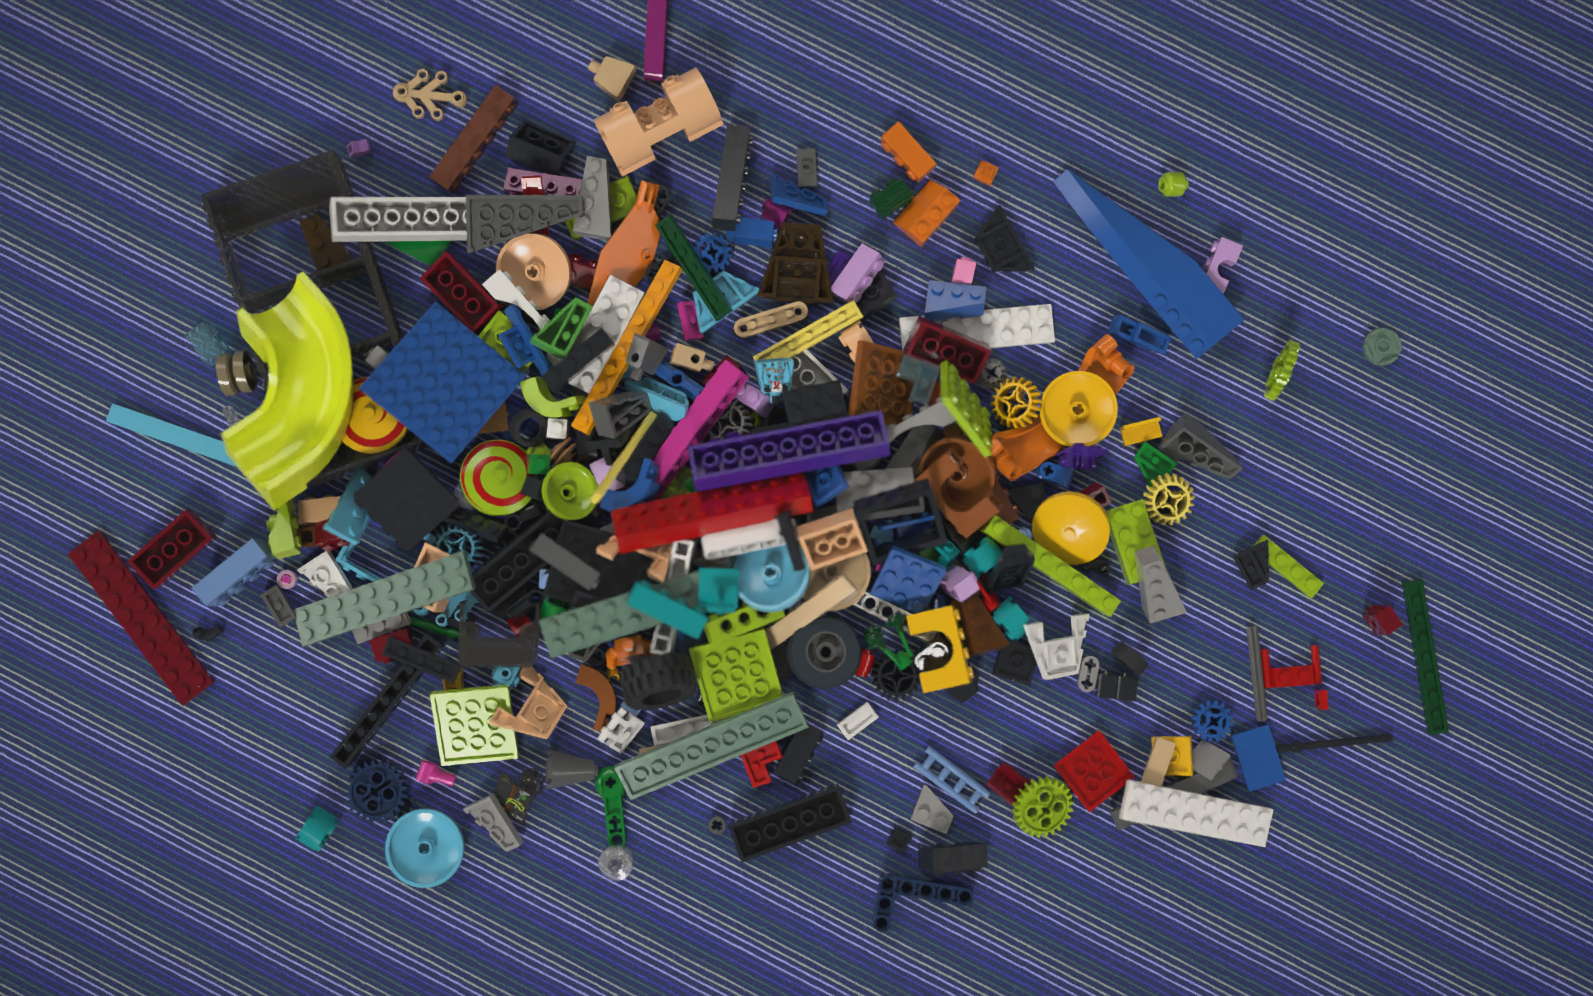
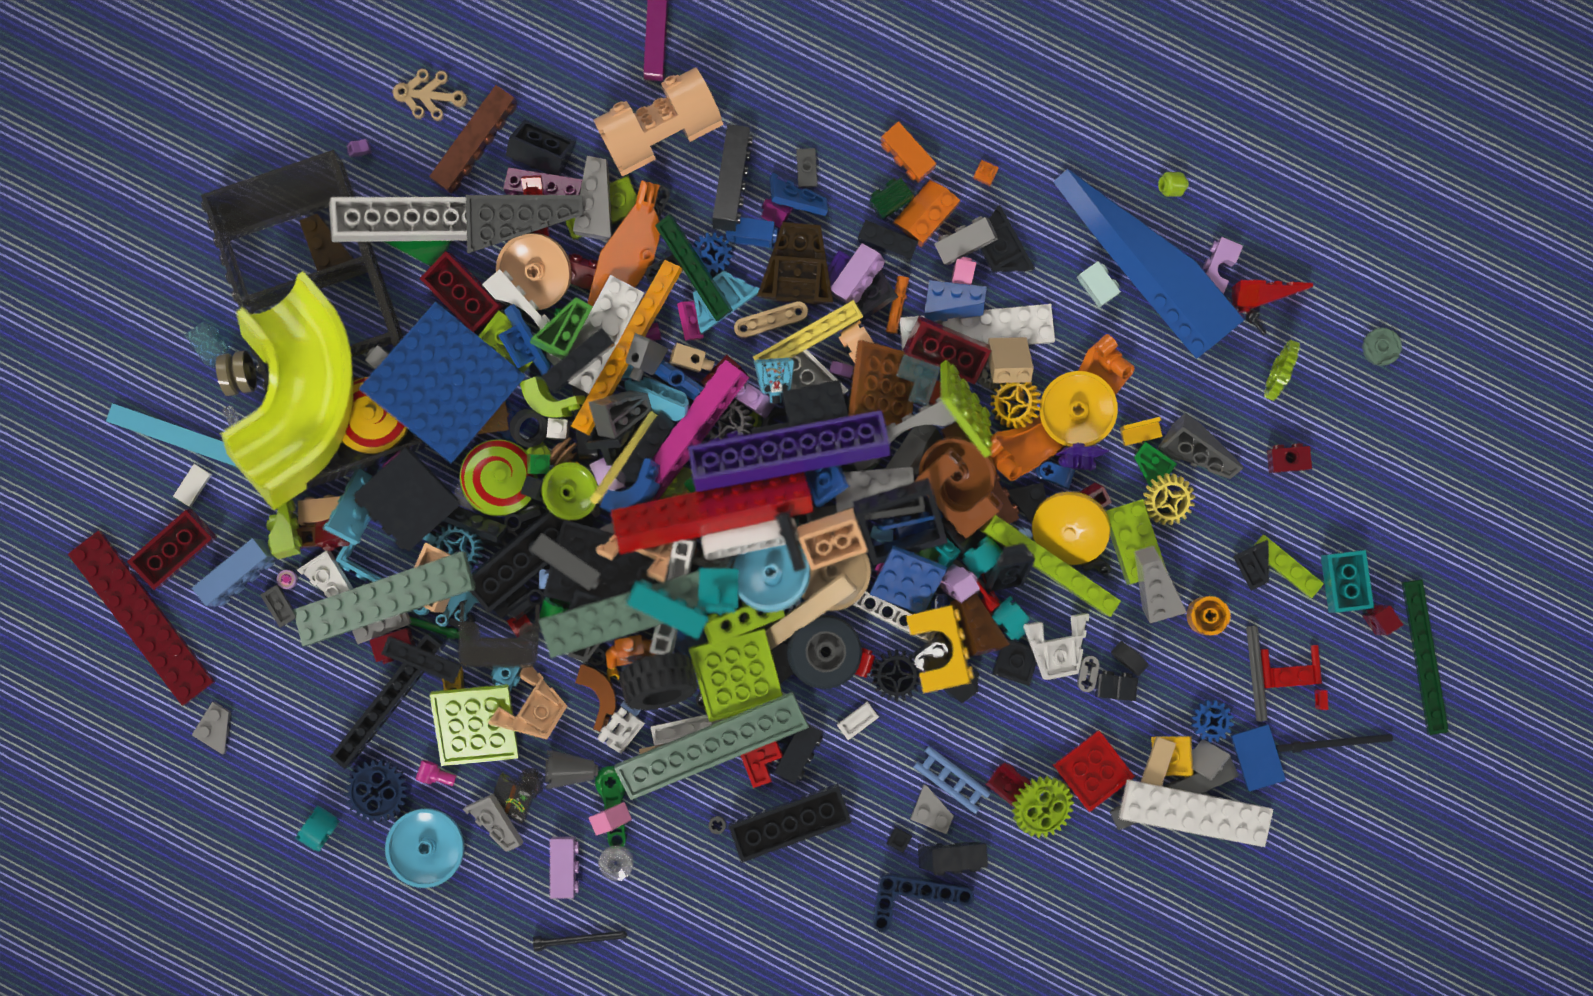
black arm [192,625,224,642] -> none
tan torso [588,56,637,102] -> none
dark green plant [863,612,914,671] -> none
blue slope [1107,315,1172,355] -> none
none -> white tile [173,464,212,507]
none -> light grey wing [192,702,231,754]
none -> black piece [533,931,627,952]
none -> lavender brick [550,837,579,898]
none -> bright pink slope [589,802,632,835]
none -> medium lavender piece [829,361,854,379]
none -> black brick [857,220,918,263]
none -> orange pin [885,276,910,334]
none -> light grey brick [935,216,998,265]
none -> tan brick [988,337,1033,383]
none -> light aqua brick [1077,261,1121,308]
none -> light orange brick [1187,596,1230,635]
none -> red wedge [1232,280,1313,313]
none -> black hand [1246,310,1267,336]
none -> dark red brick [1267,443,1312,473]
none -> teal brick [1321,550,1374,613]

